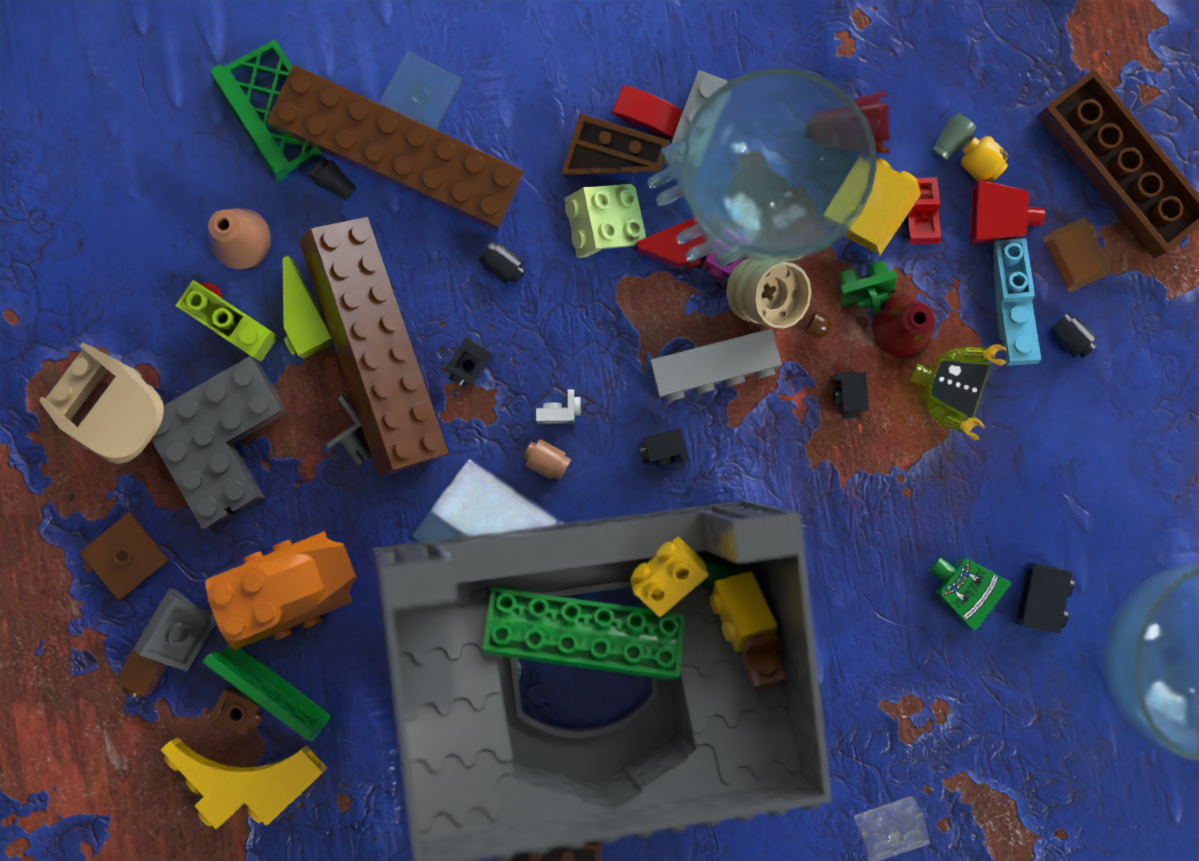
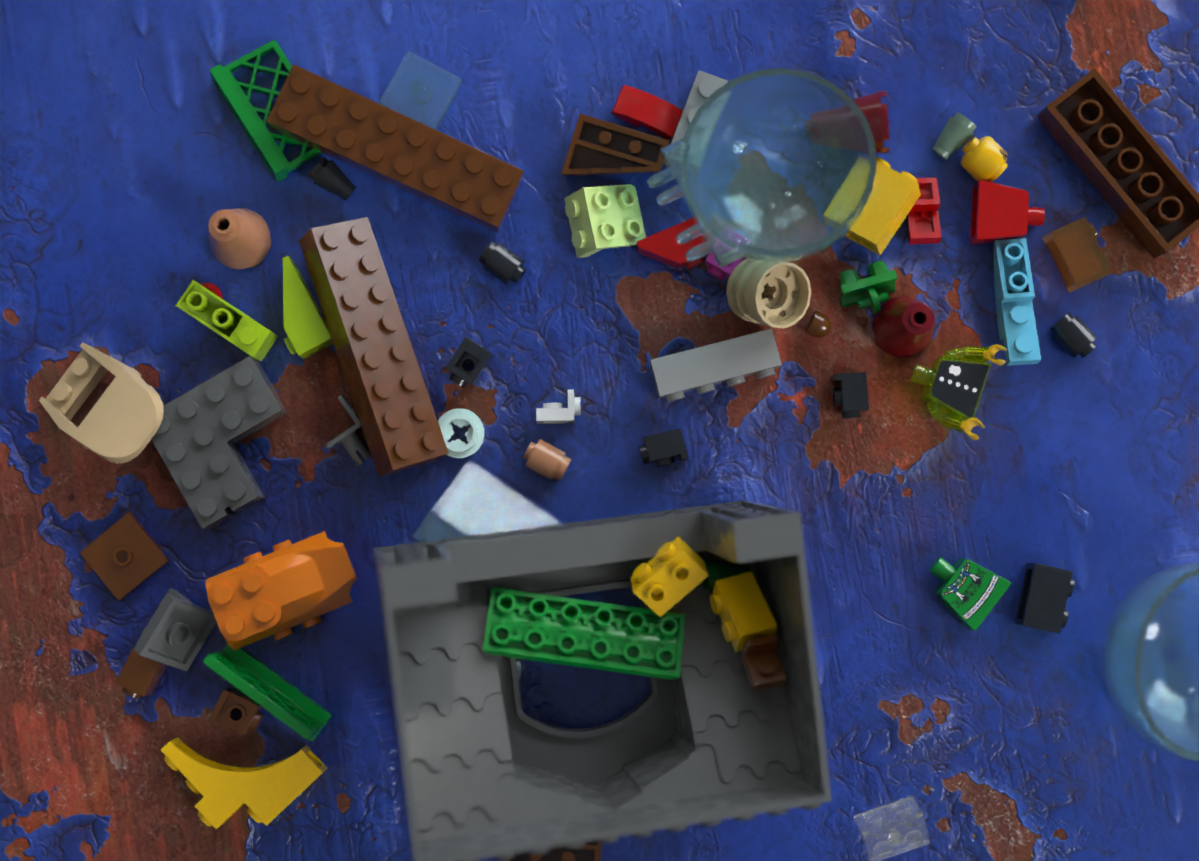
none -> light aqua gear [438,408,485,458]

